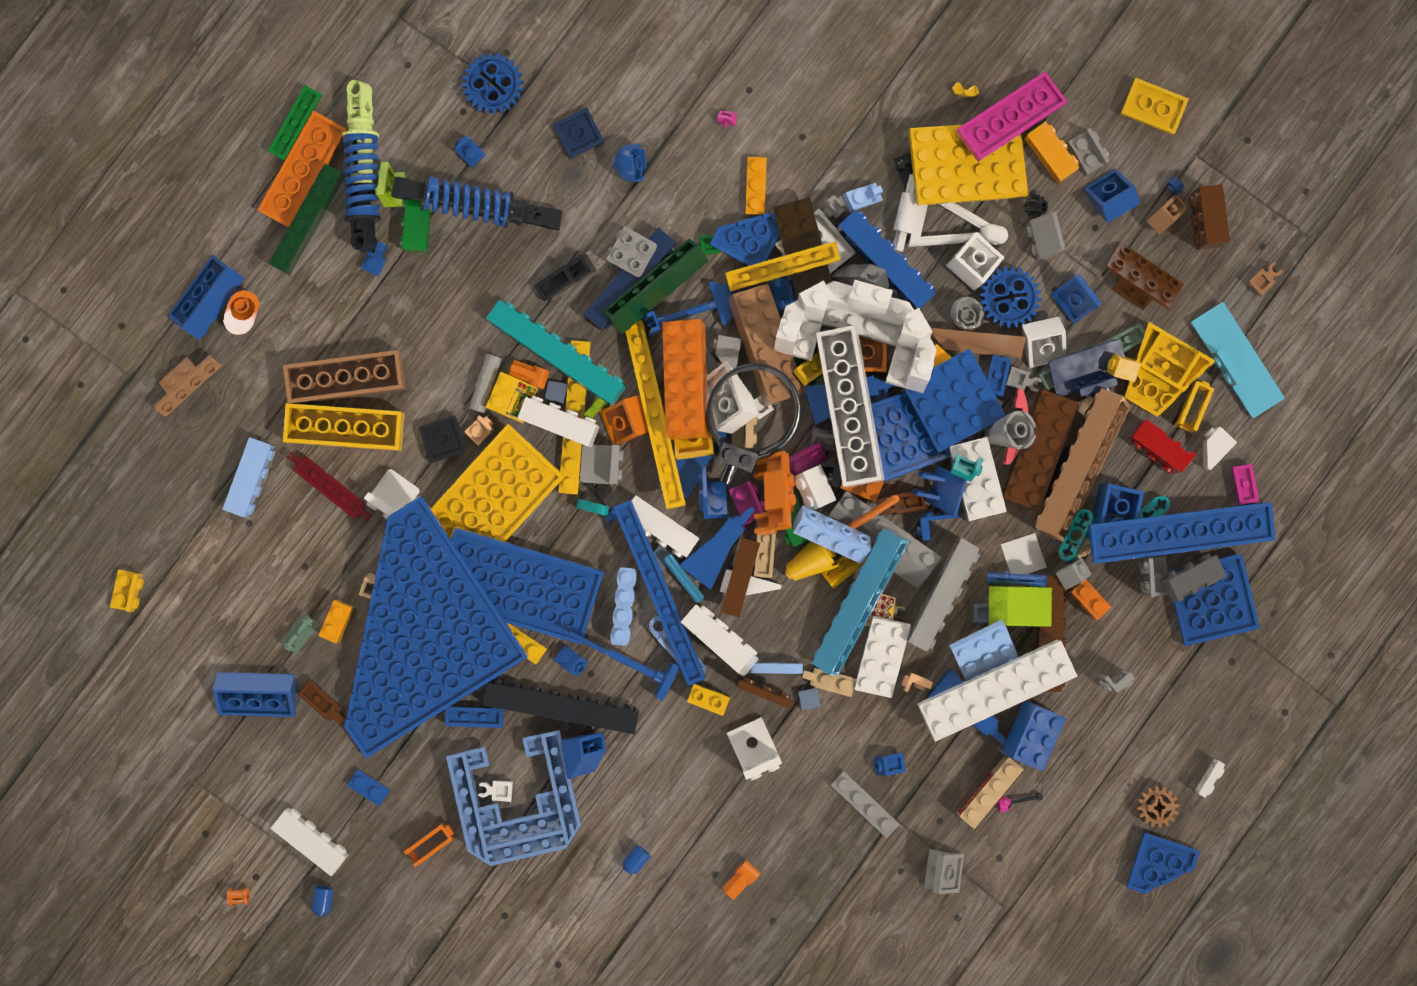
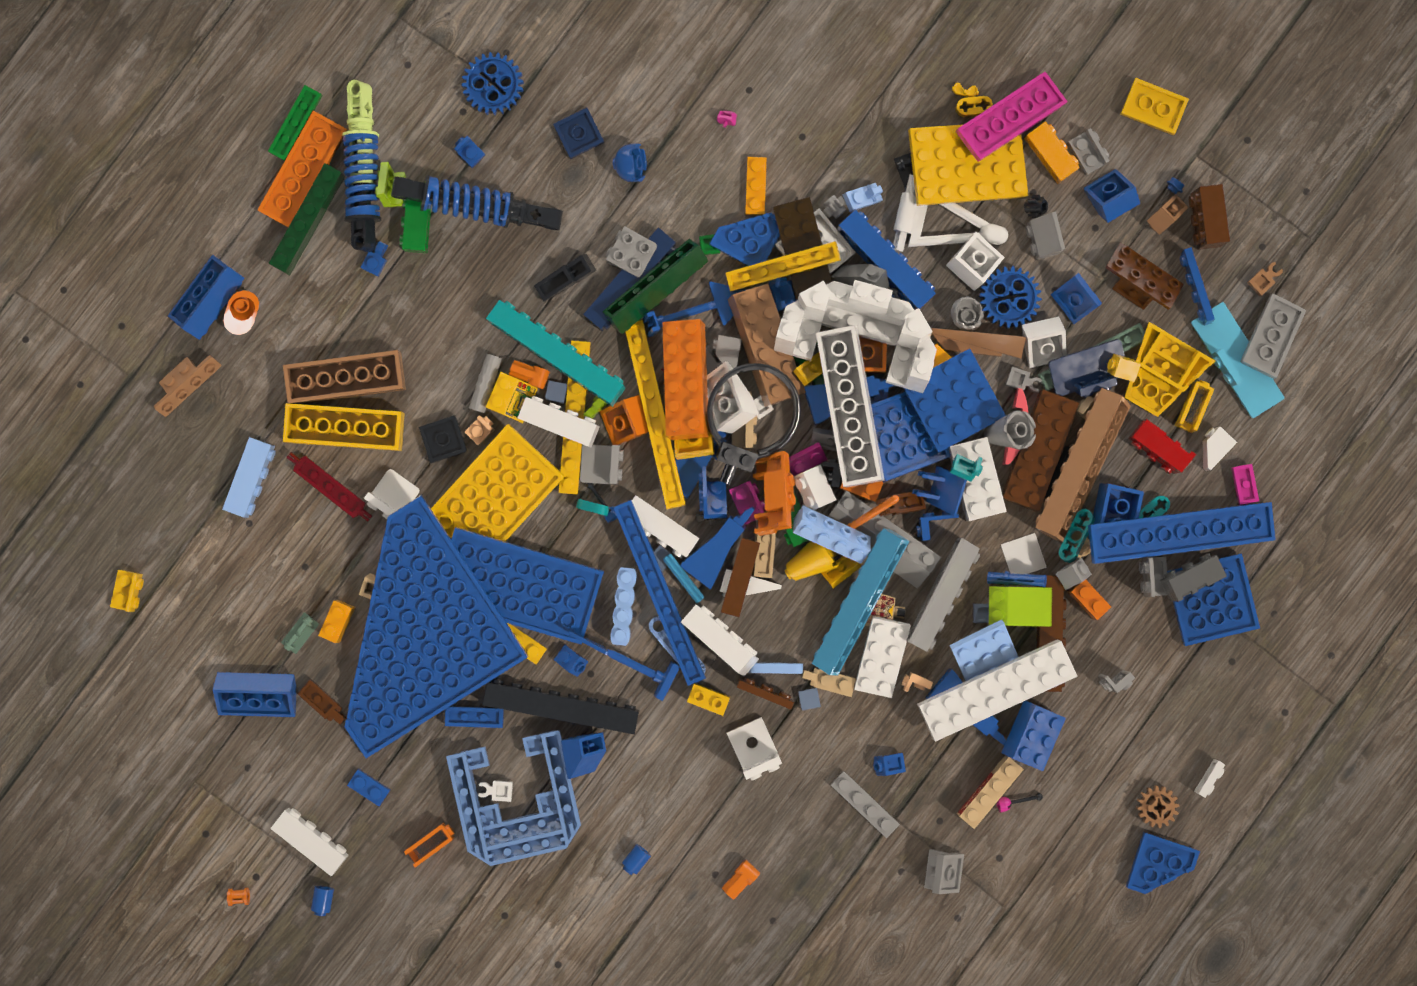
blue plate [987,355,1011,397] -> none
none -> yellow beam [956,96,993,117]
none -> blue plate [1180,247,1215,326]
none -> light grey plate [1240,293,1306,379]

